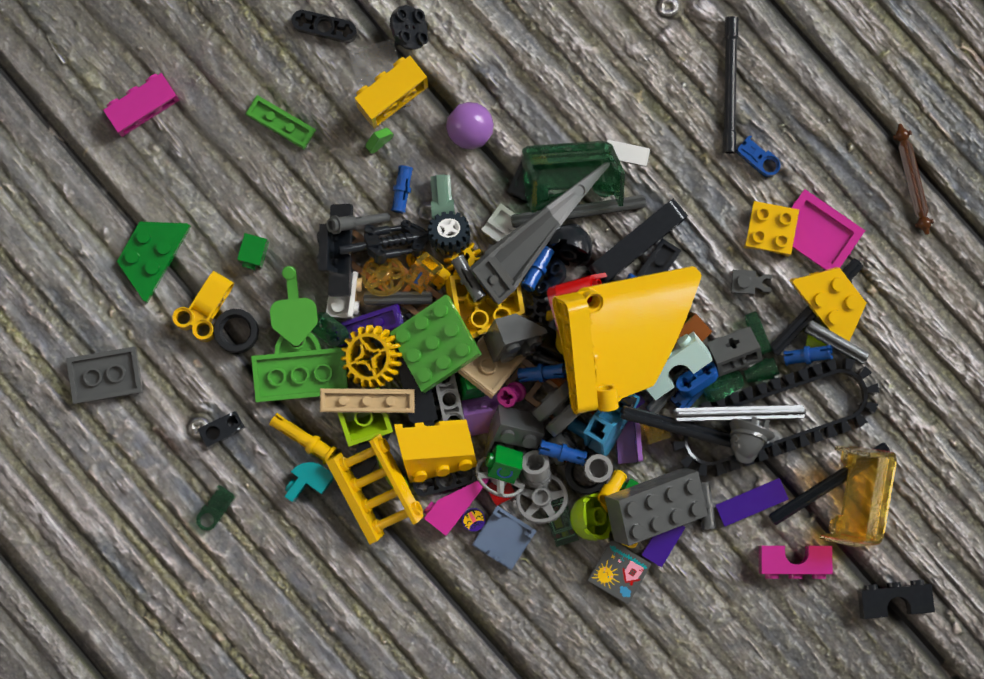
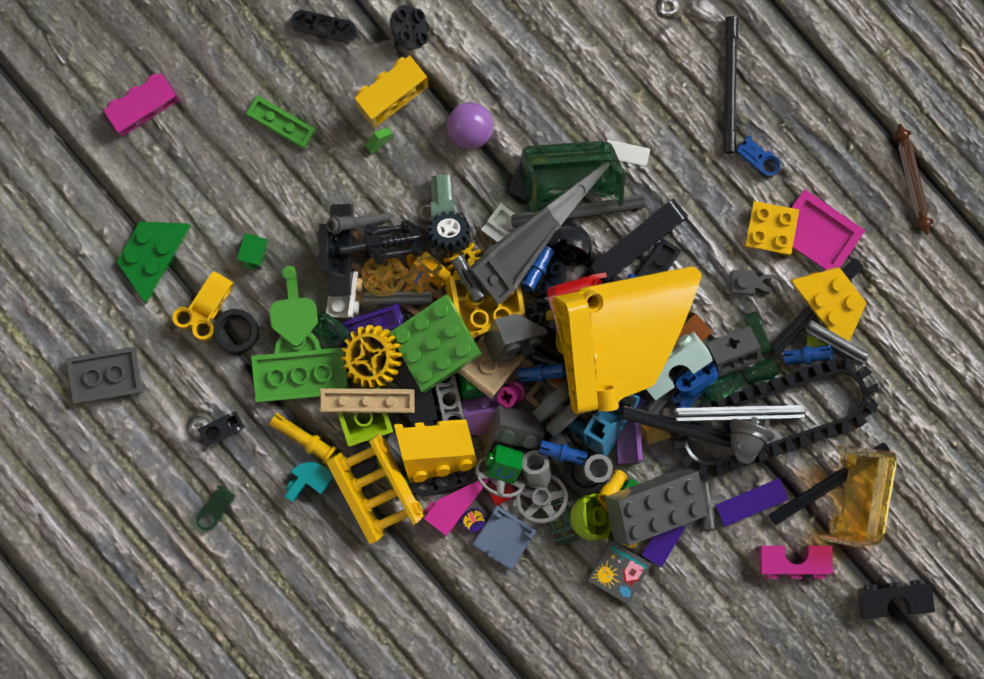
blue pin [391,165,413,214] -> none

